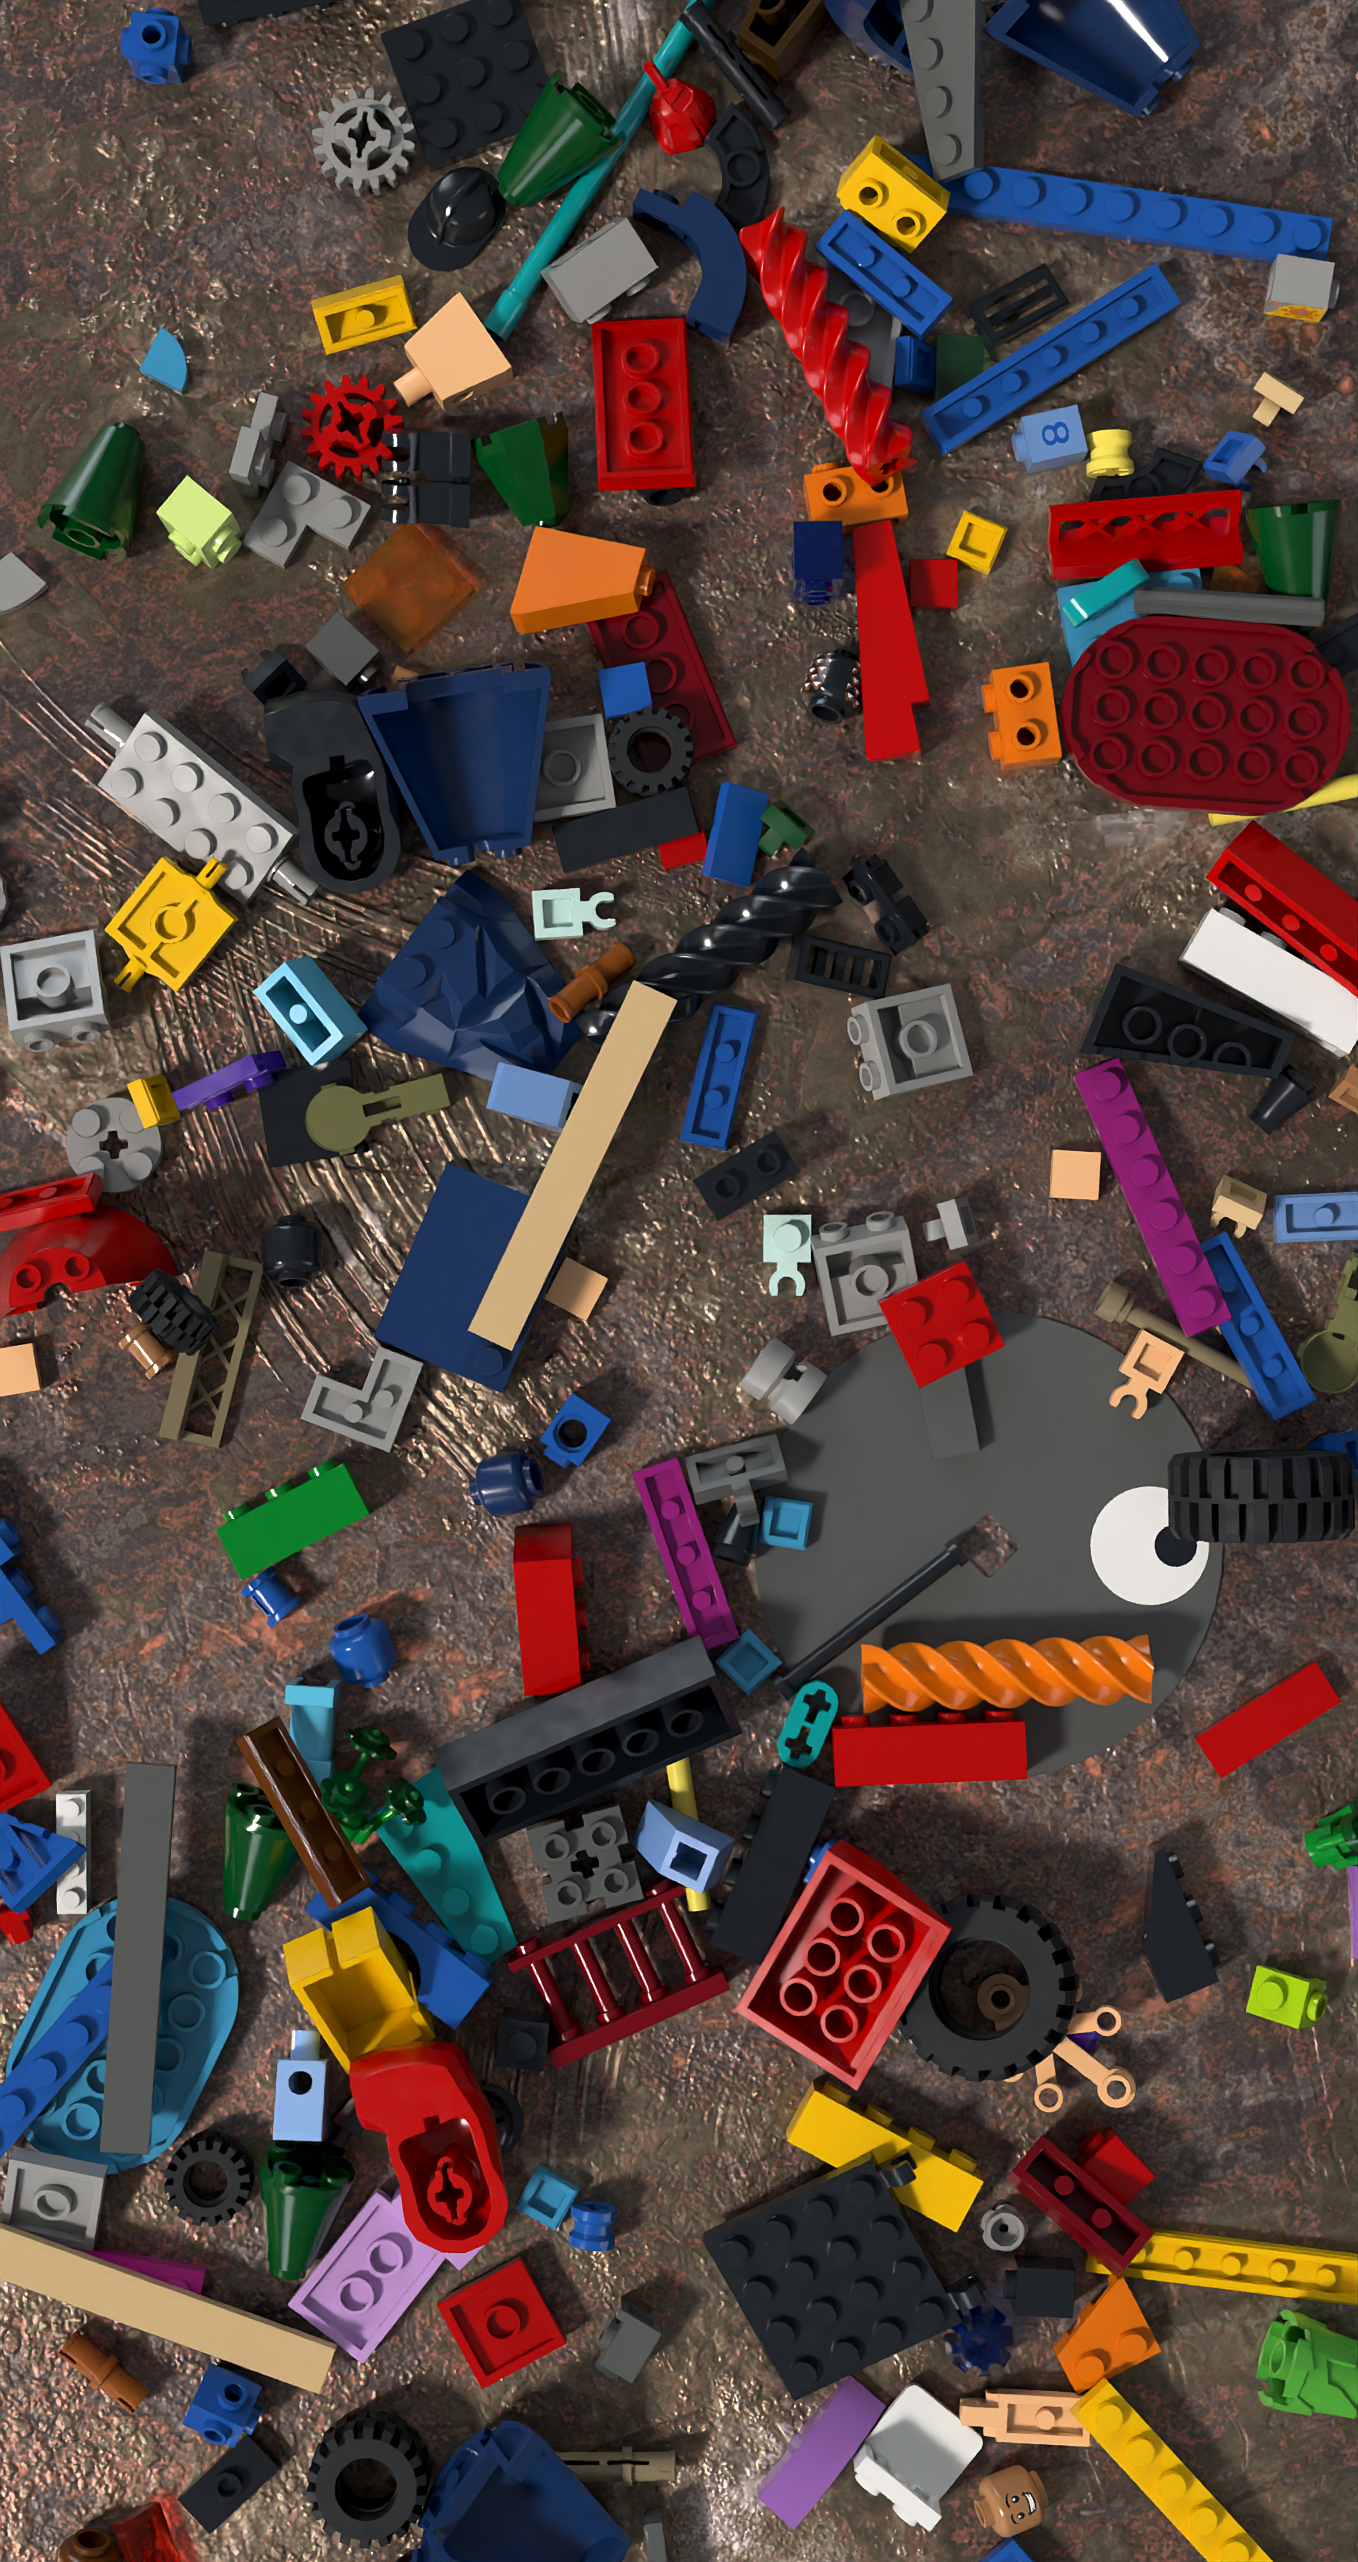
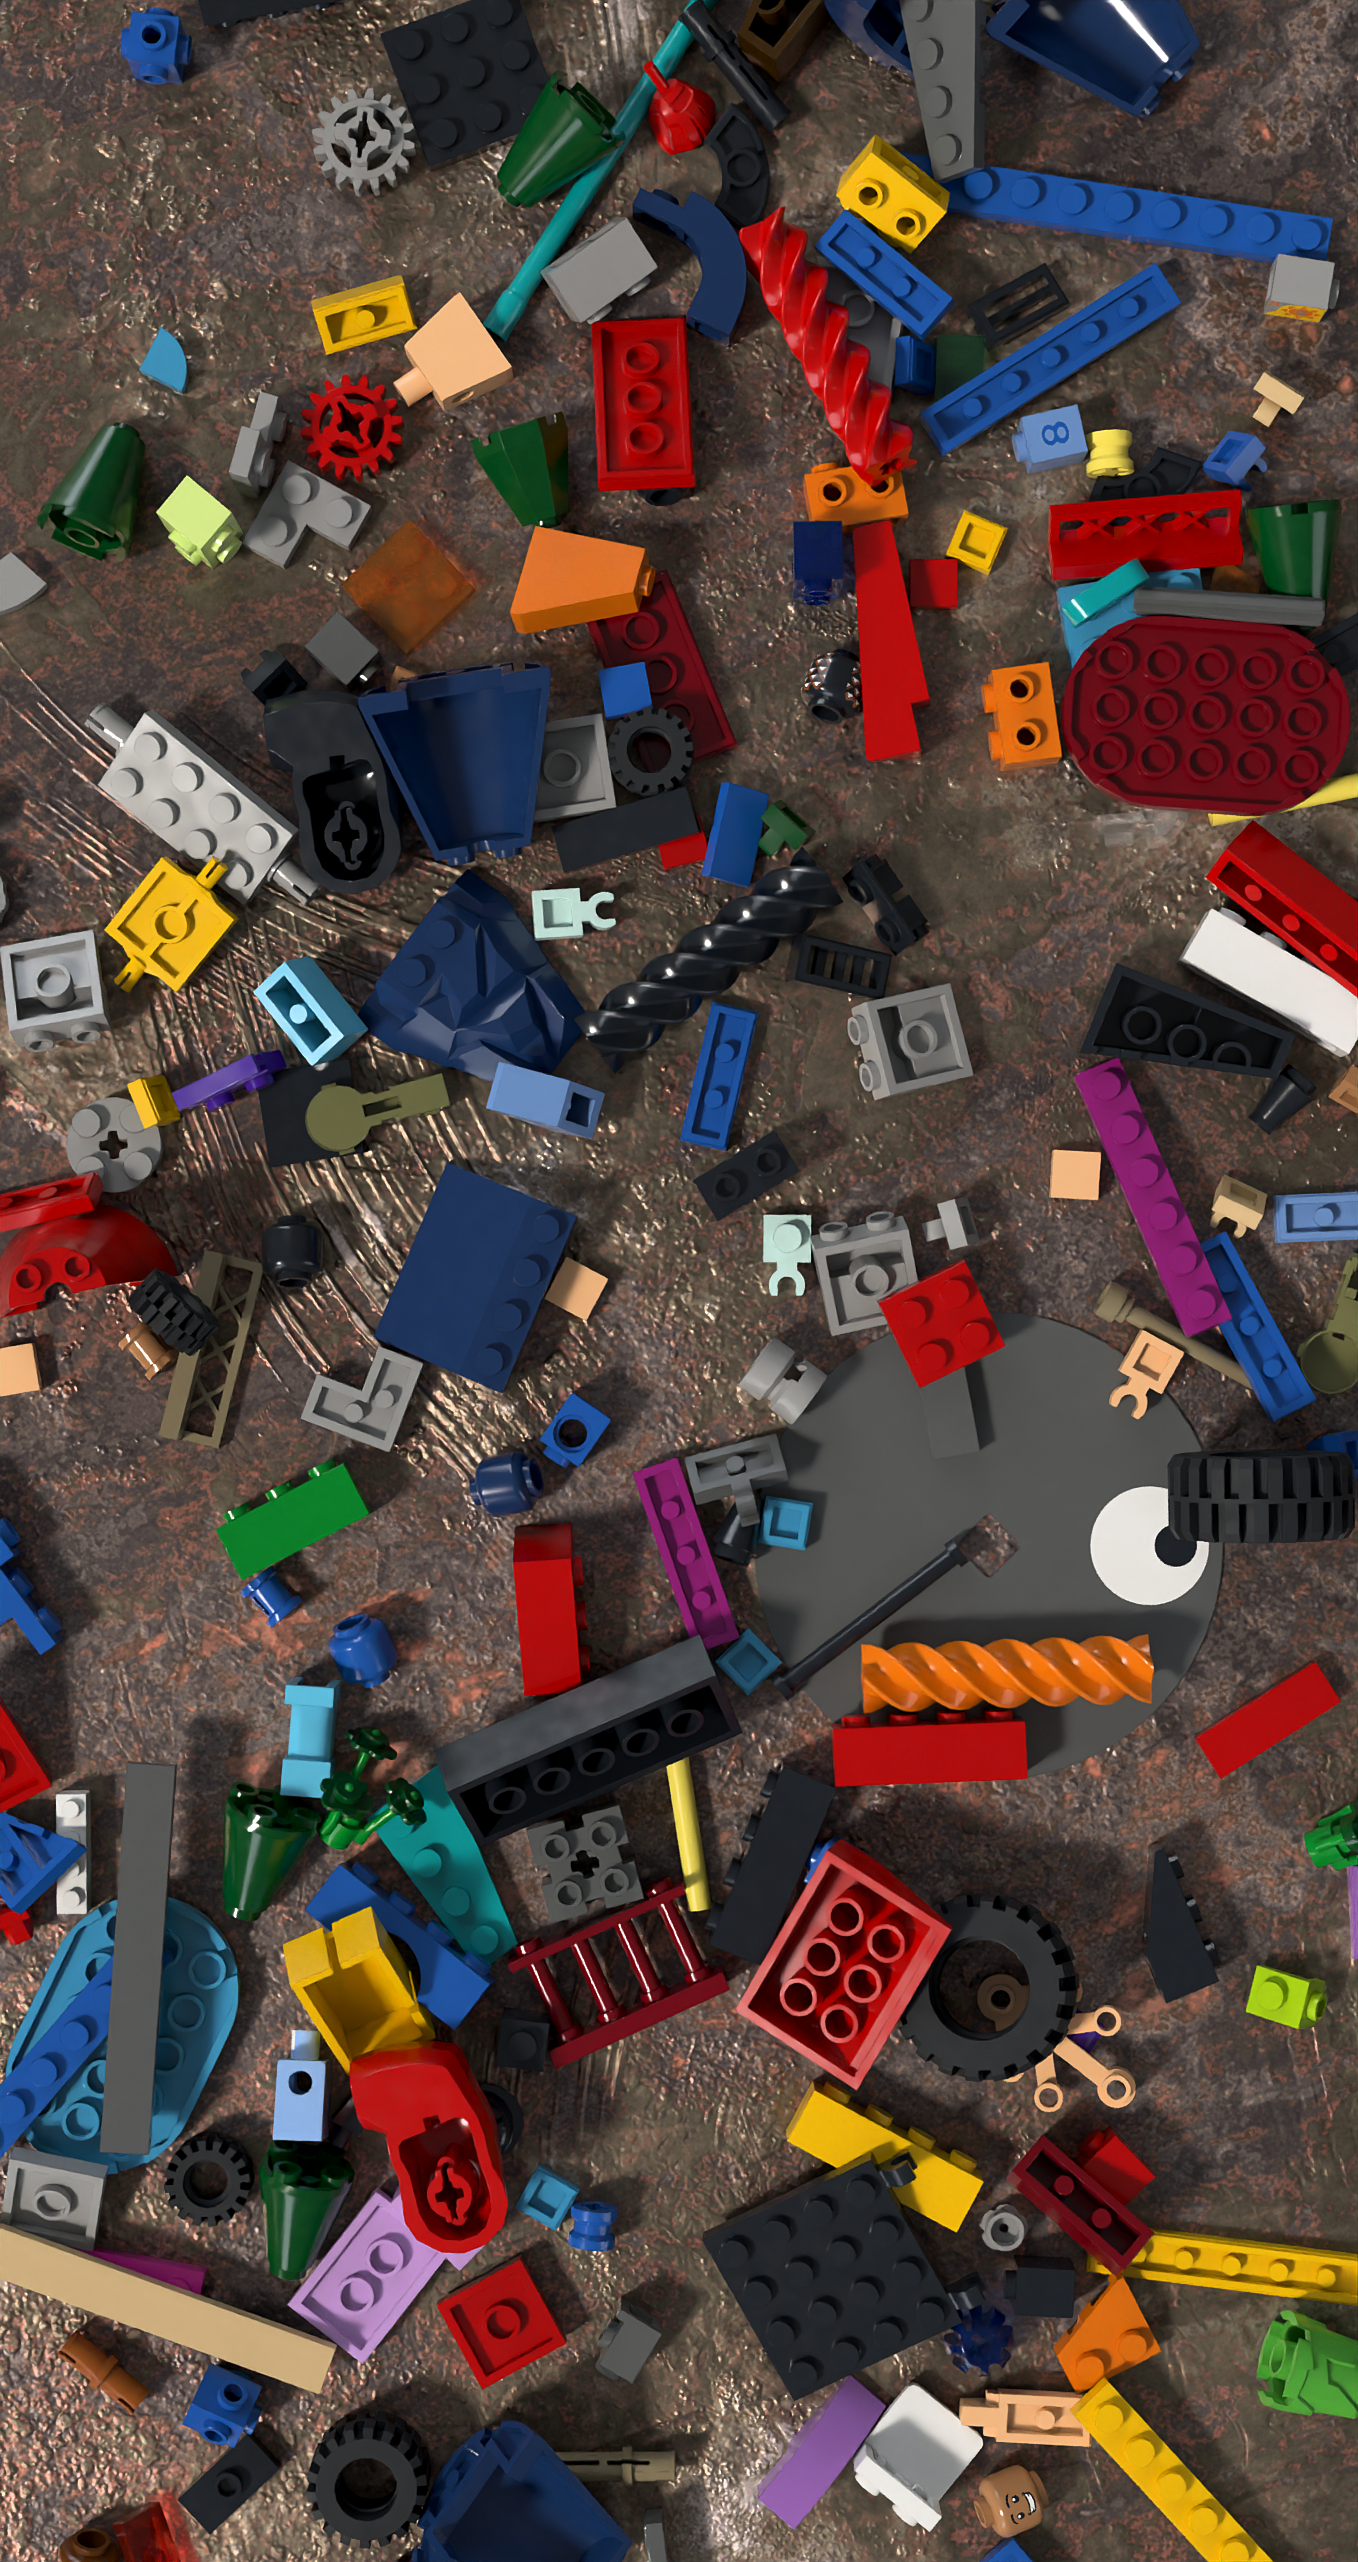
reddish brown tile [235,1715,373,1910] -> none
black legs [381,426,471,528] -> none
black piece [407,166,506,272] -> none
tan tile [468,980,677,1351] -> none
dark orange pin [548,942,636,1023] -> none
medium blue slope [631,1799,736,1894] -> none
teal beam [777,1678,839,1768] -> none

